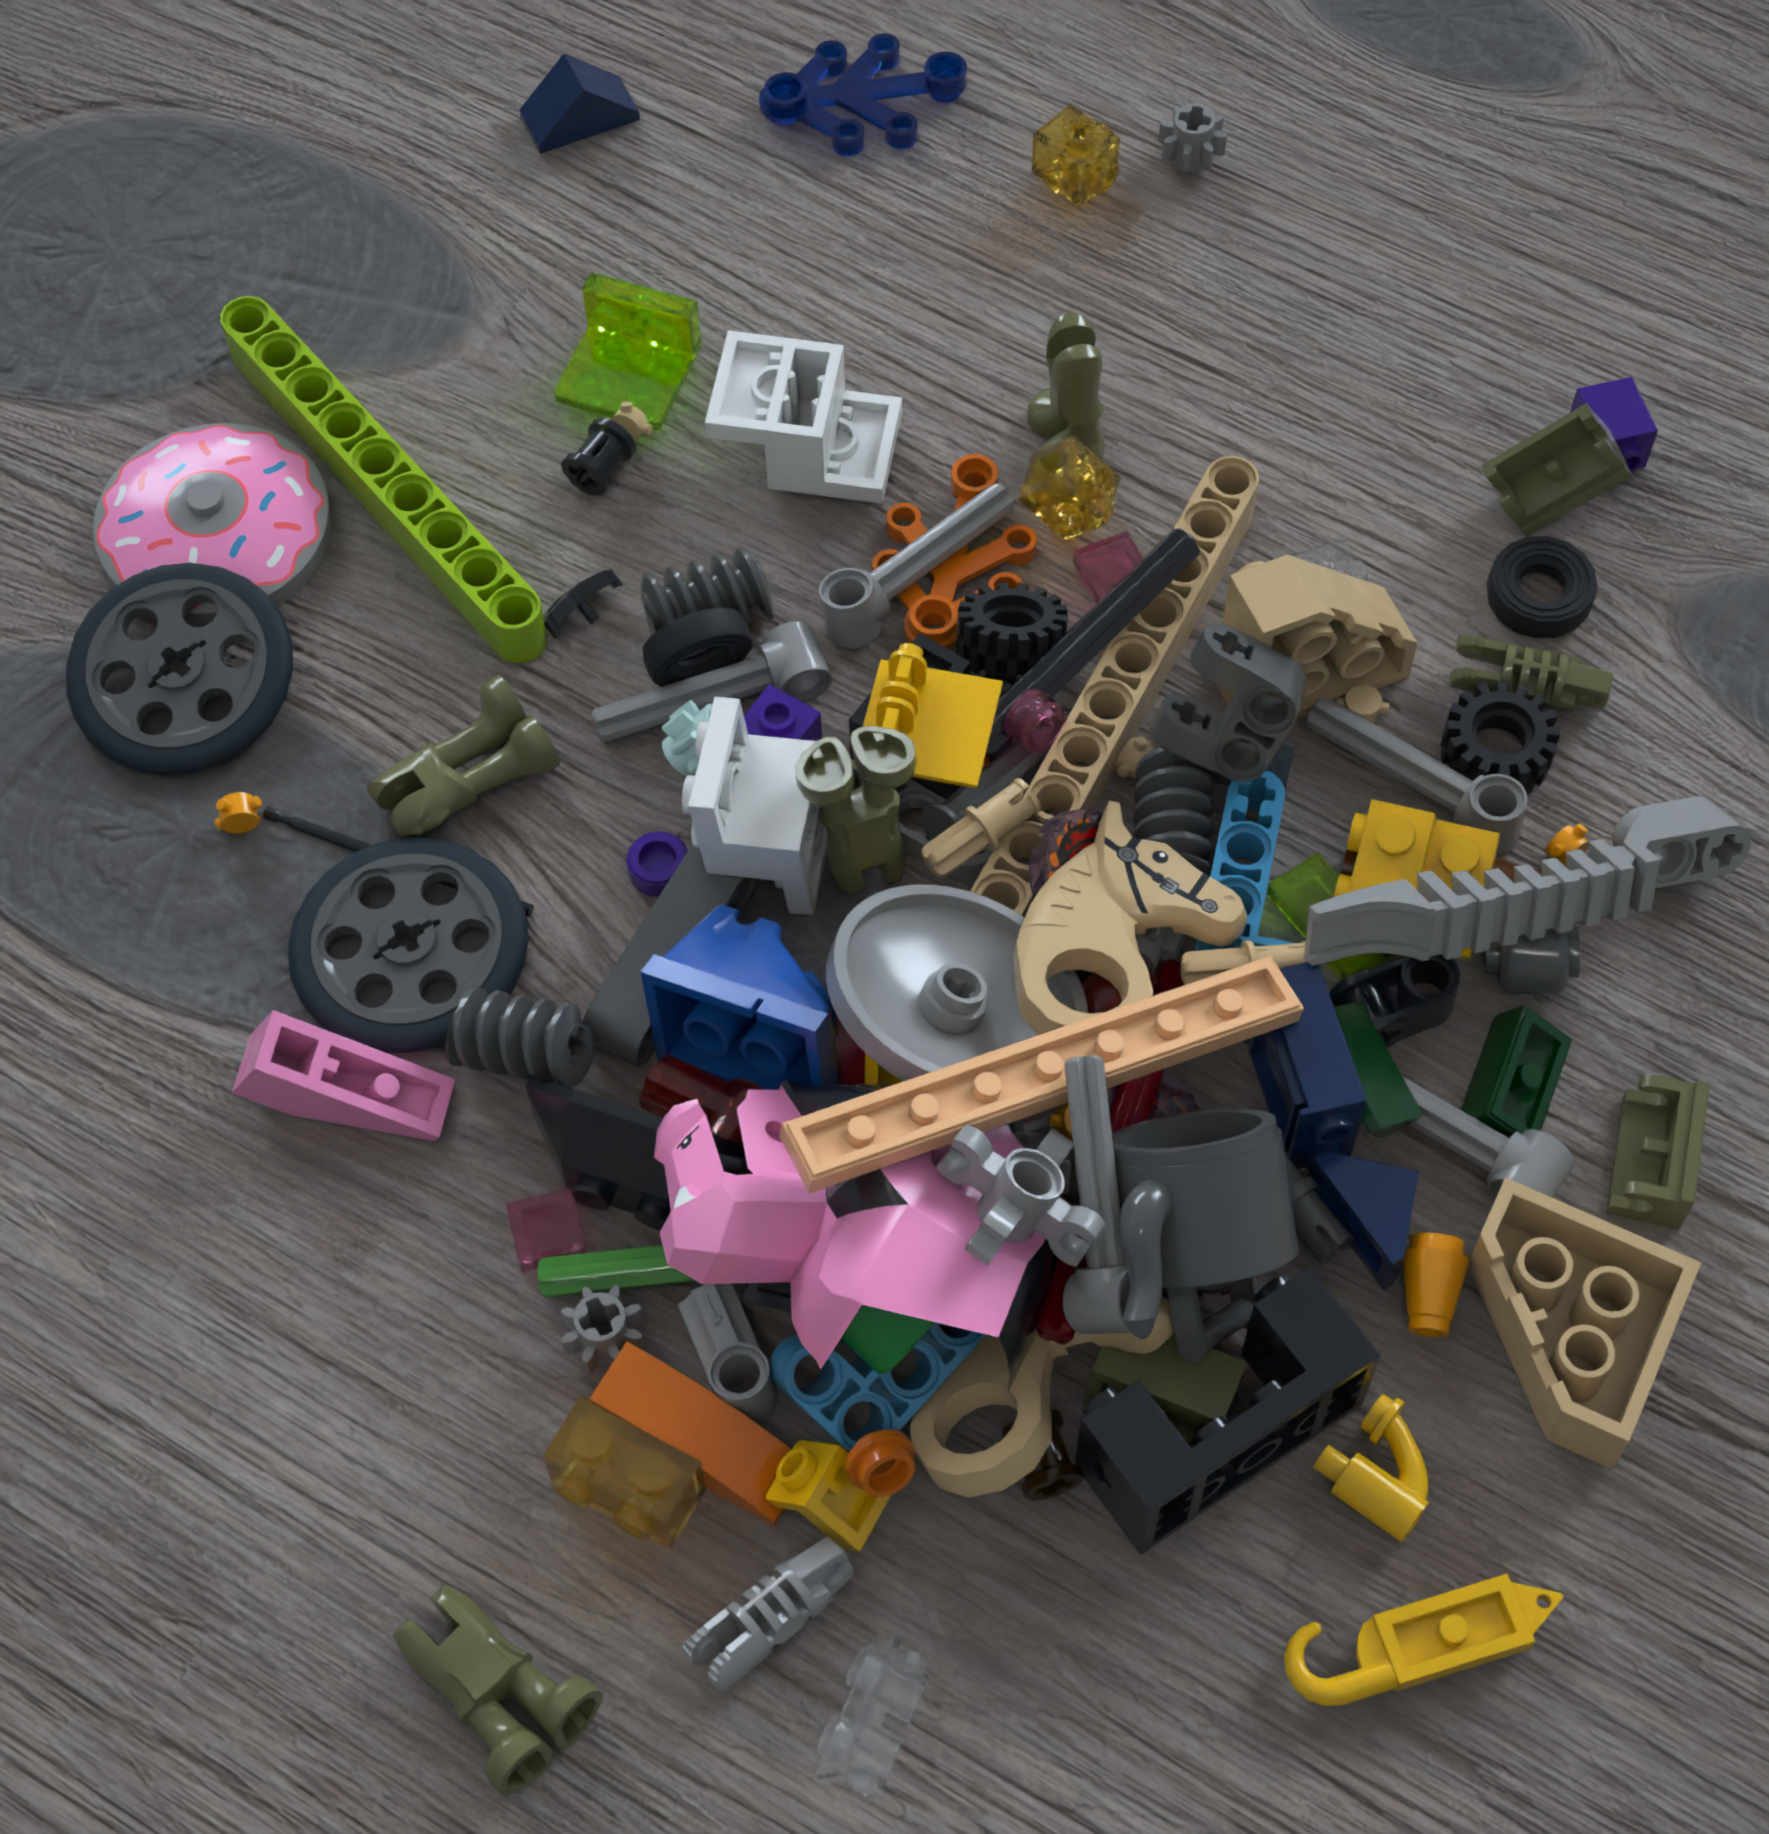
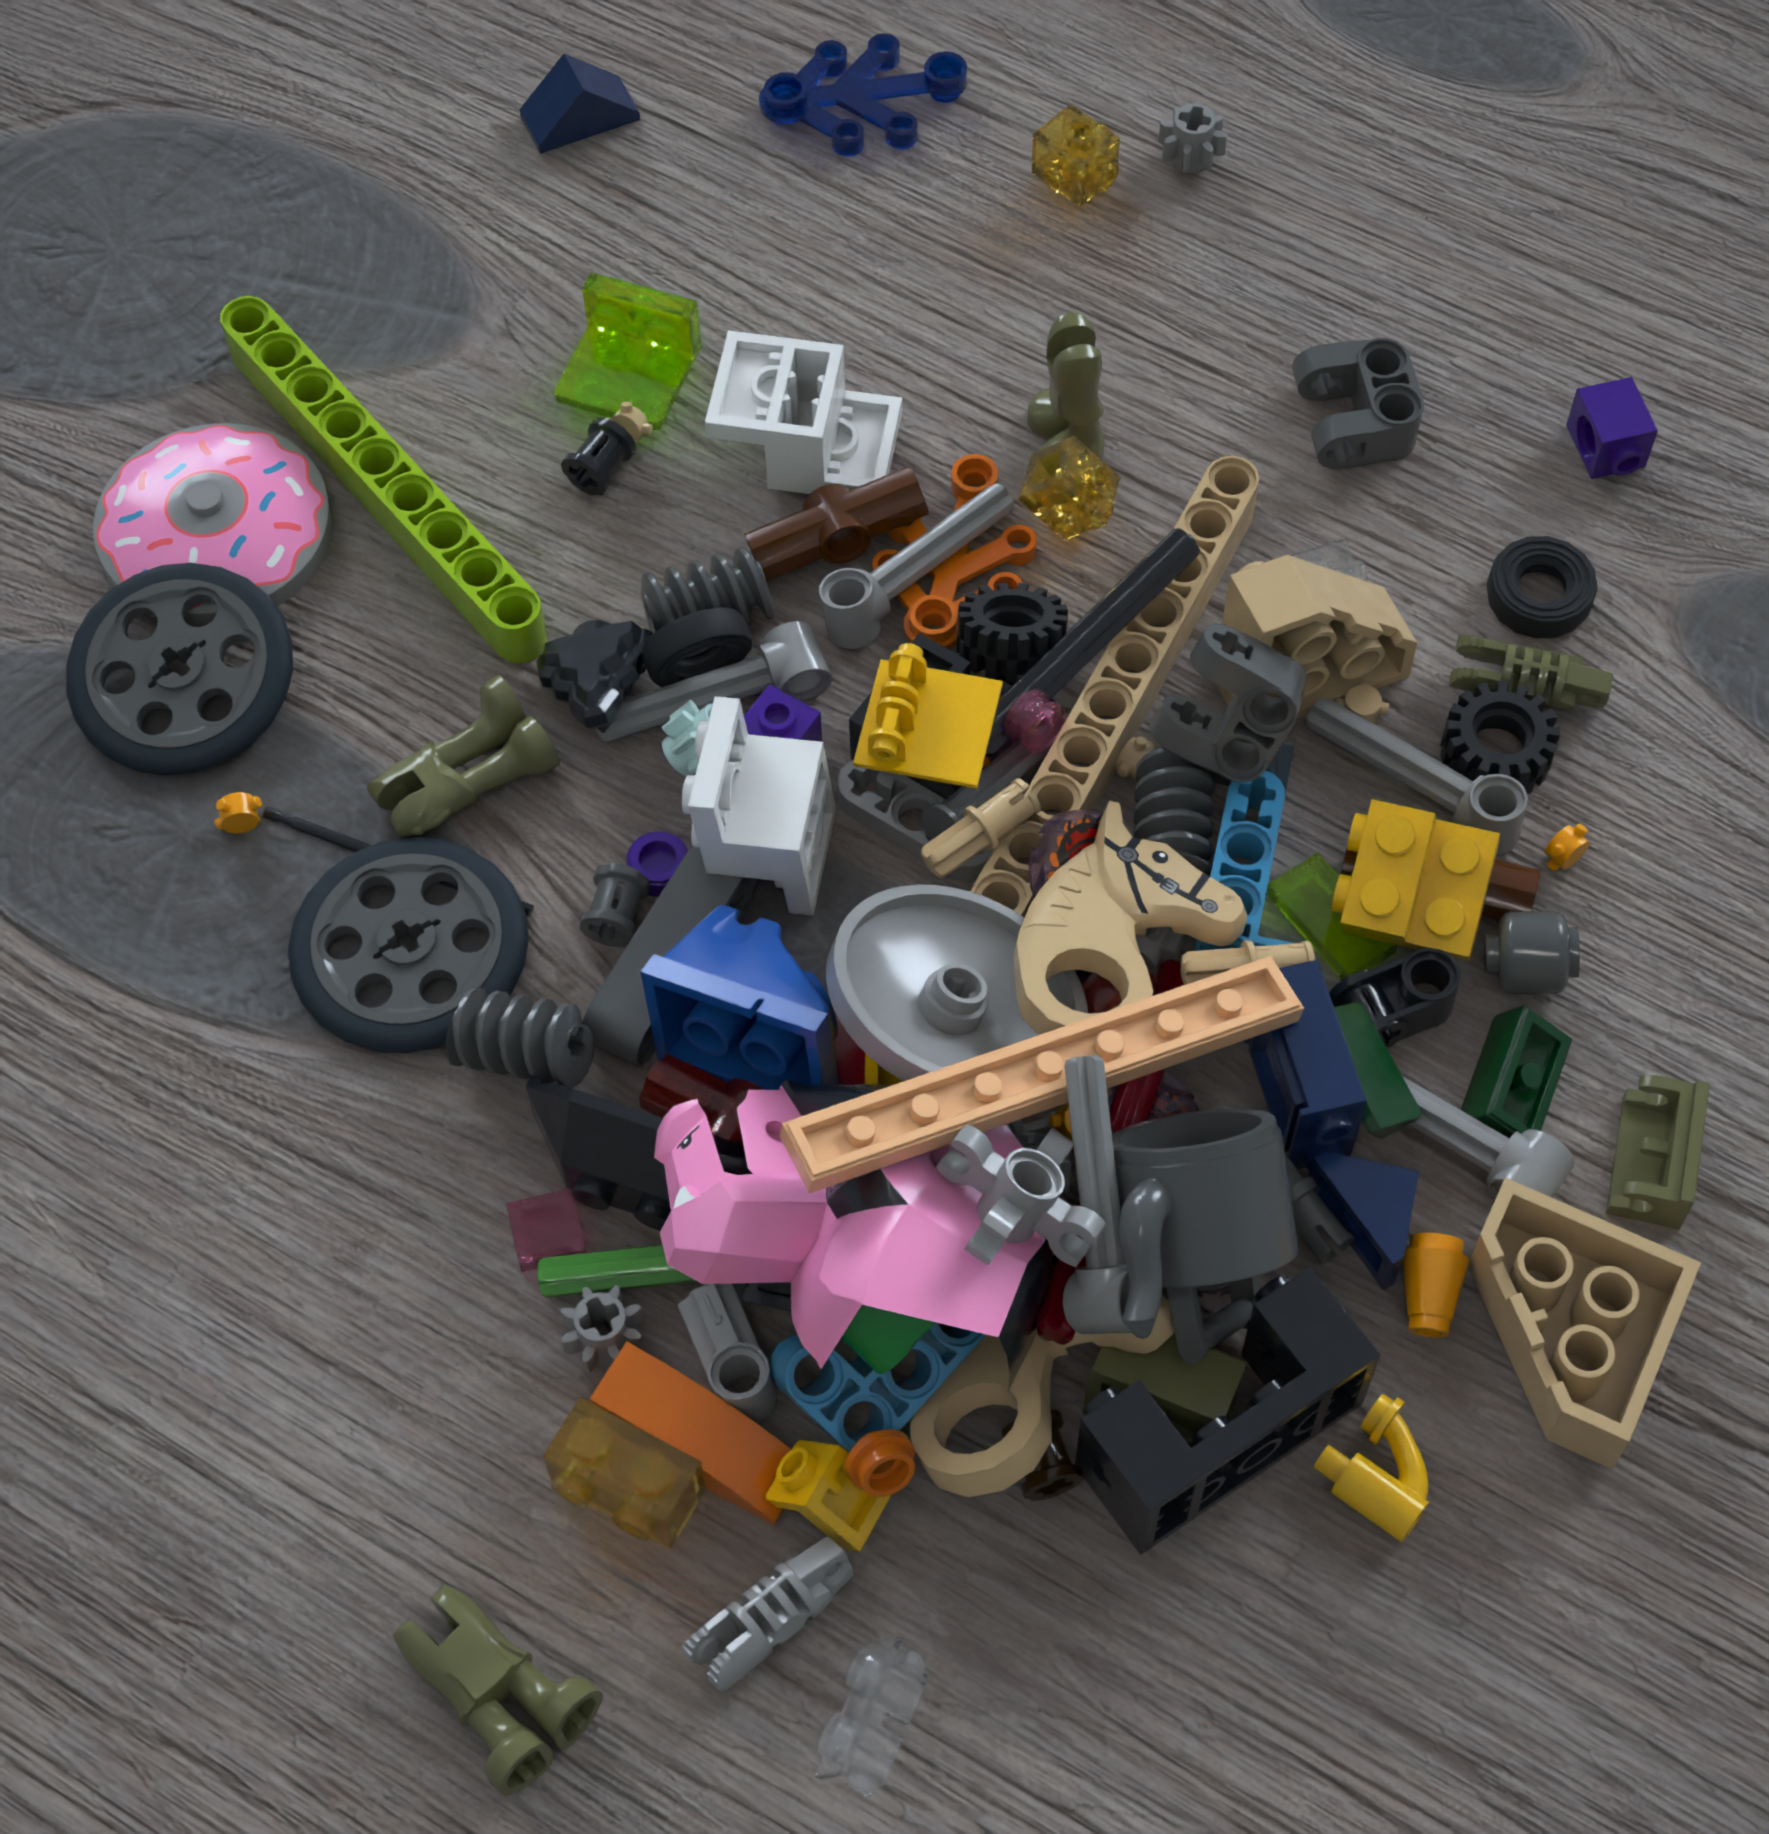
bright pink slope [232,1010,456,1141] -> none
black piece [543,569,623,639] -> none
olive piece [795,726,917,894] -> none
clear pink tile [1073,531,1143,604] -> none
yellow plate [1284,1573,1563,1706] -> none
light grey piece [1304,797,1751,966] -> none
olive hinge [1481,403,1632,536] -> none
none -> black rock [536,620,653,733]
none -> dark grey bush [579,863,650,947]
none -> reddish brown piece [744,466,929,581]
none -> dark grey piece [1292,338,1424,469]

